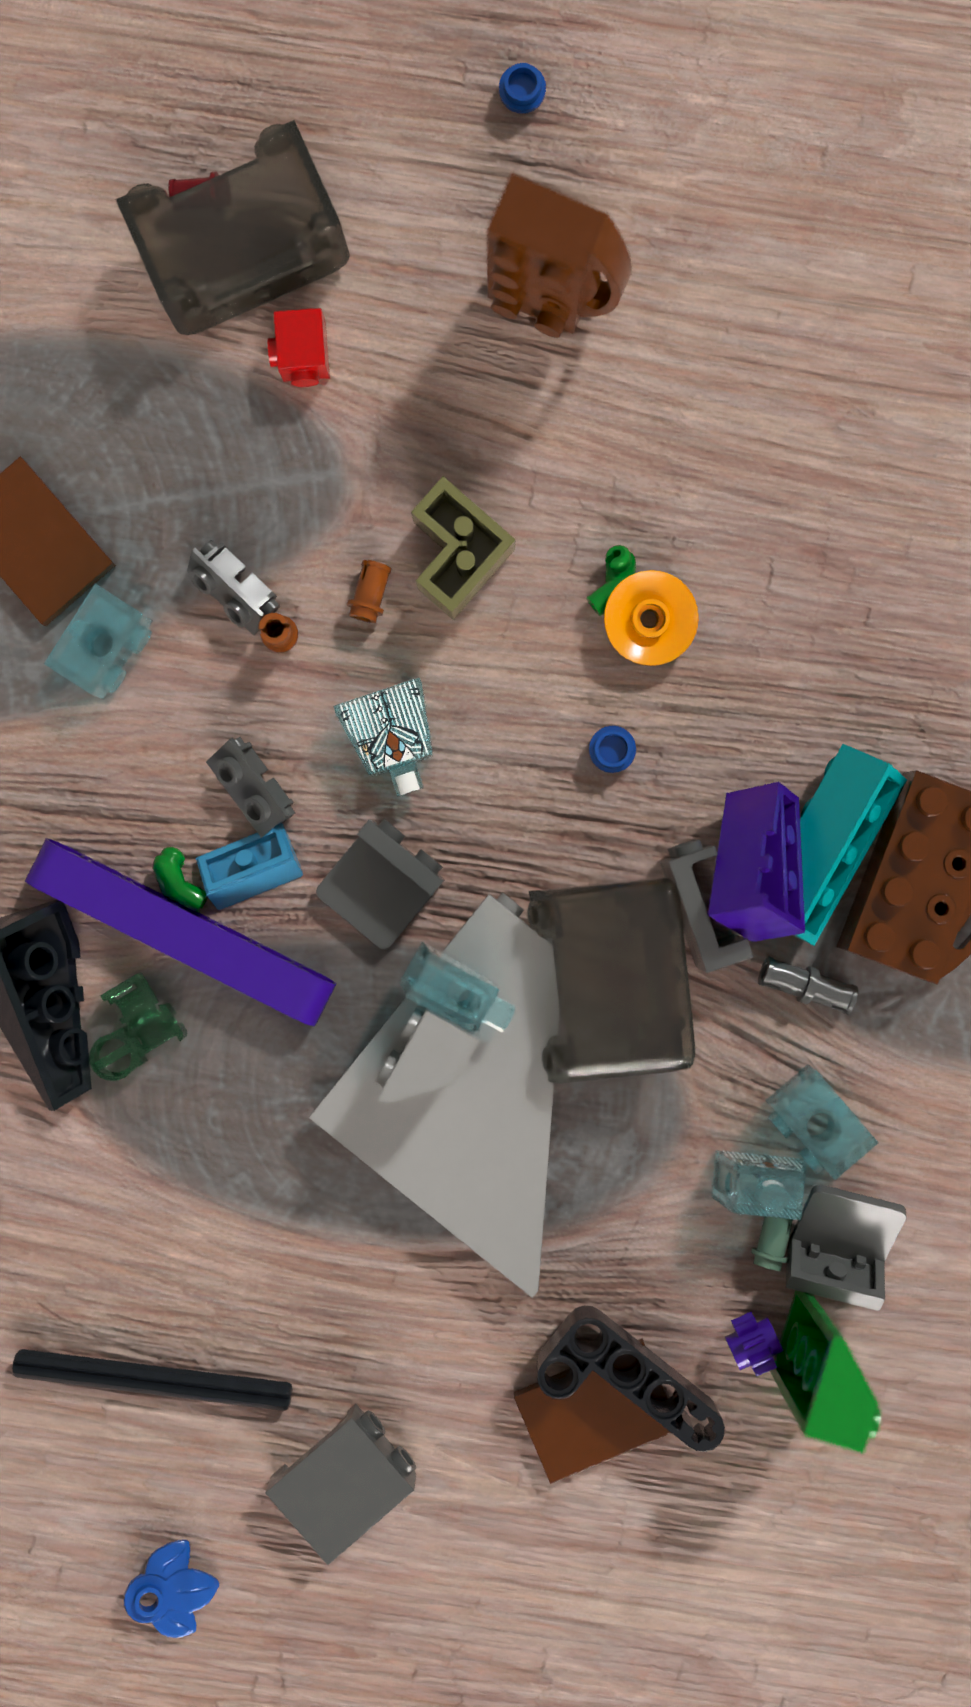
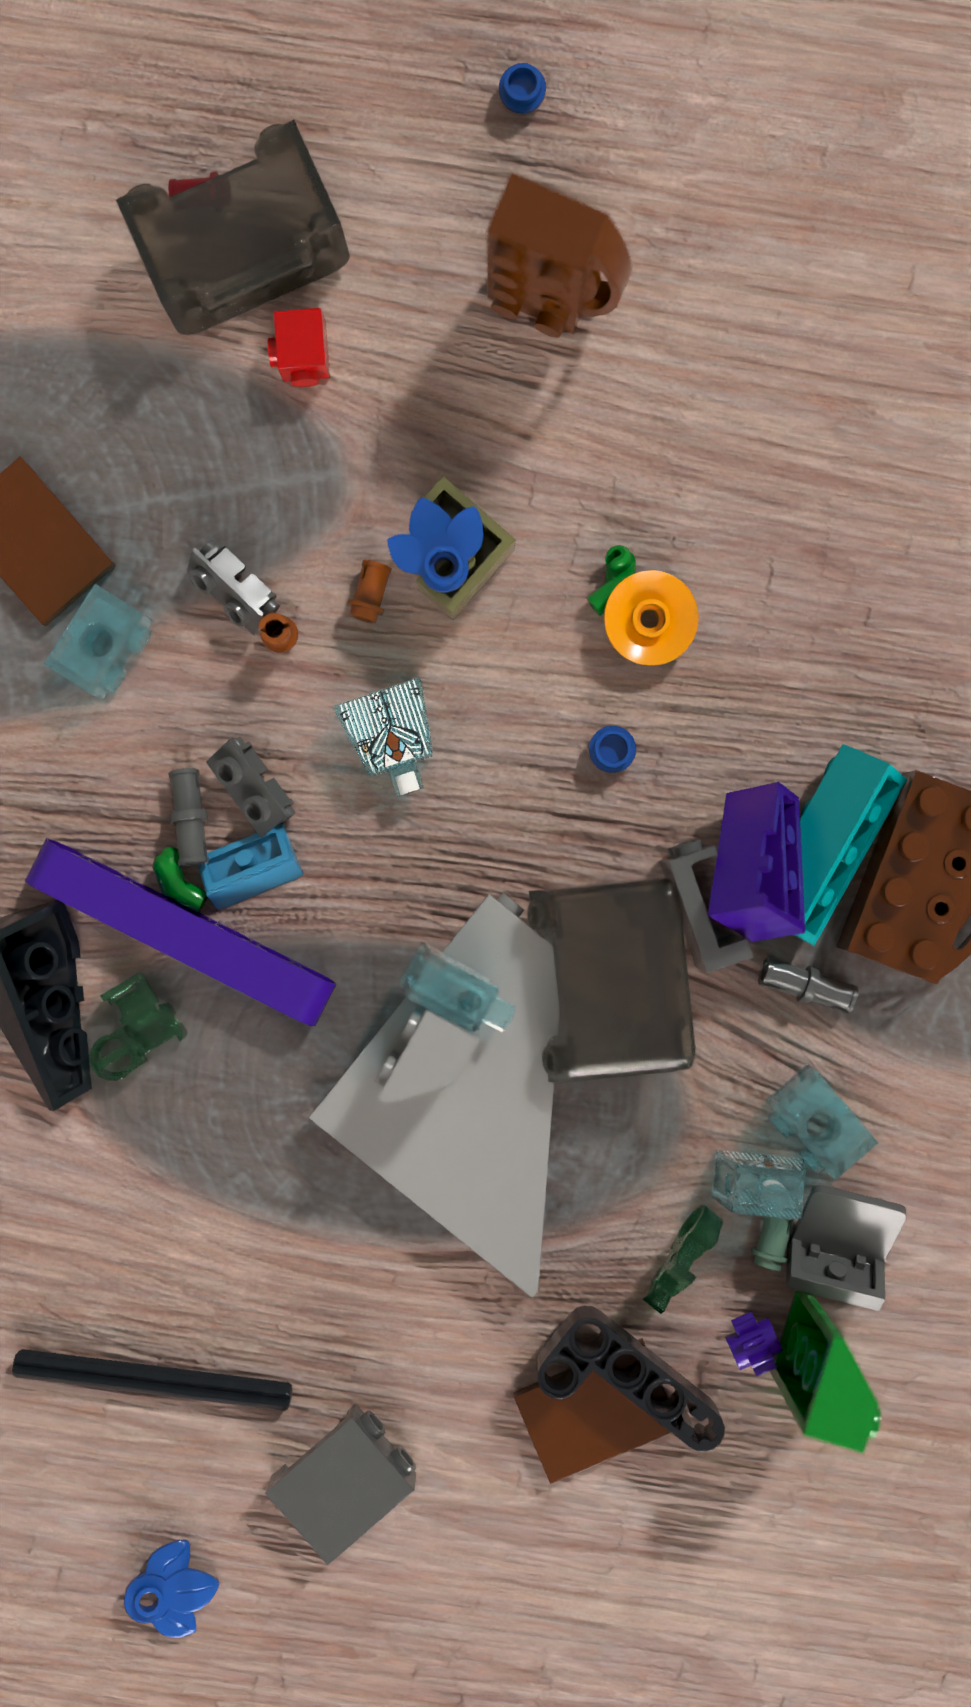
dark grey bracket [316,819,445,949] -> none
none -> dark grey pin [168,768,209,867]
none -> blue plate [387,498,483,593]
none -> clear green piece [642,1204,723,1314]

